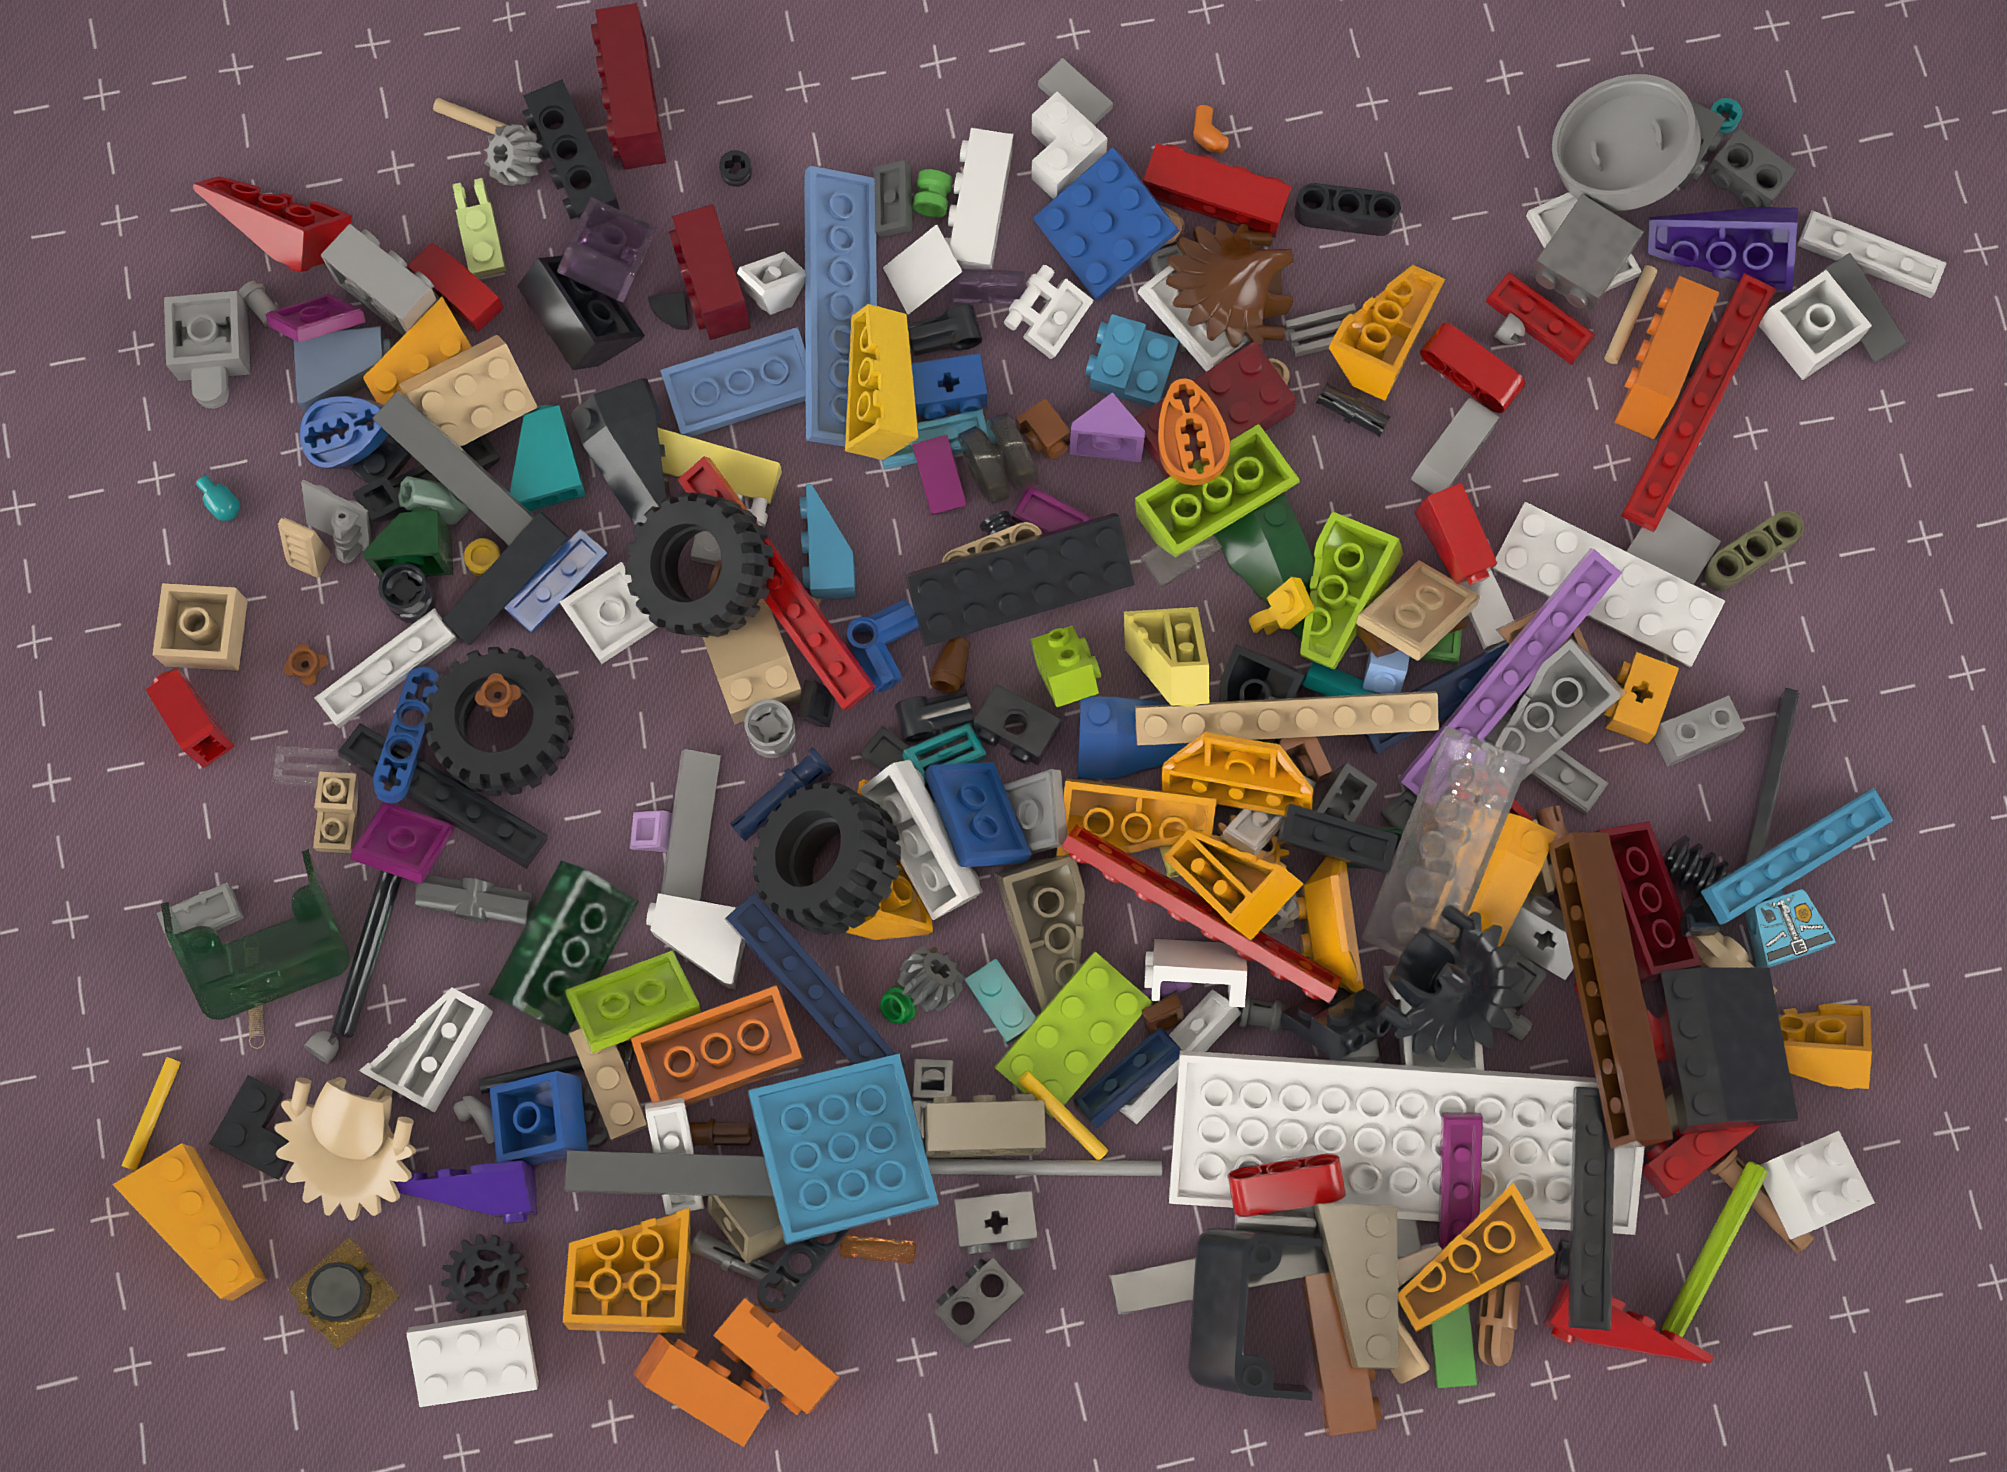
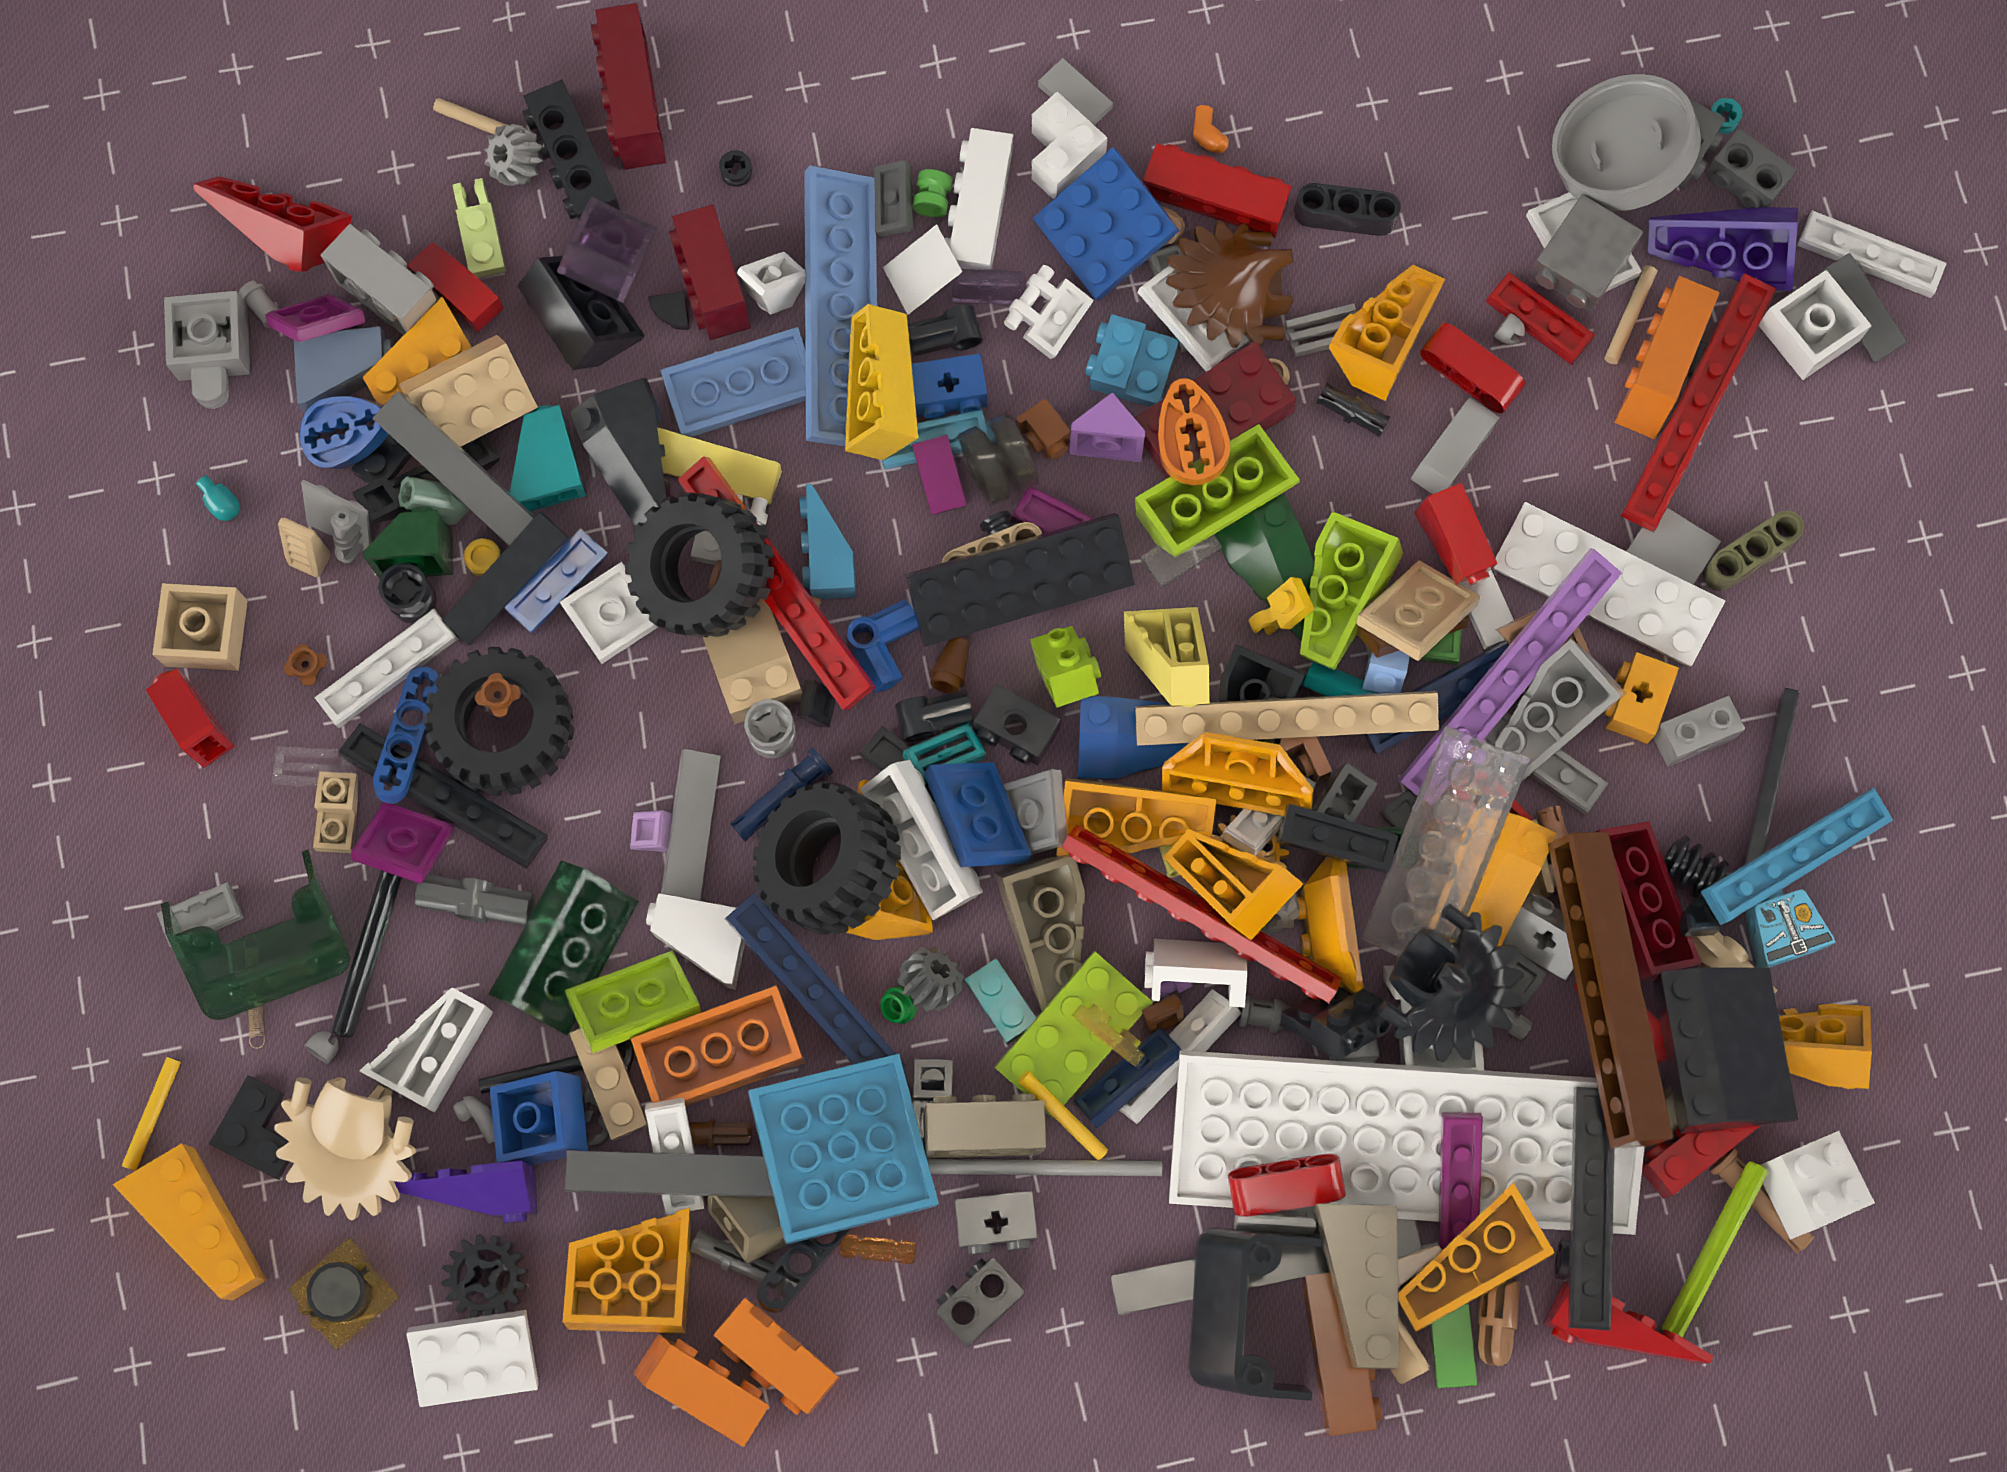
none -> clear yellow plate [1072,1004,1145,1067]

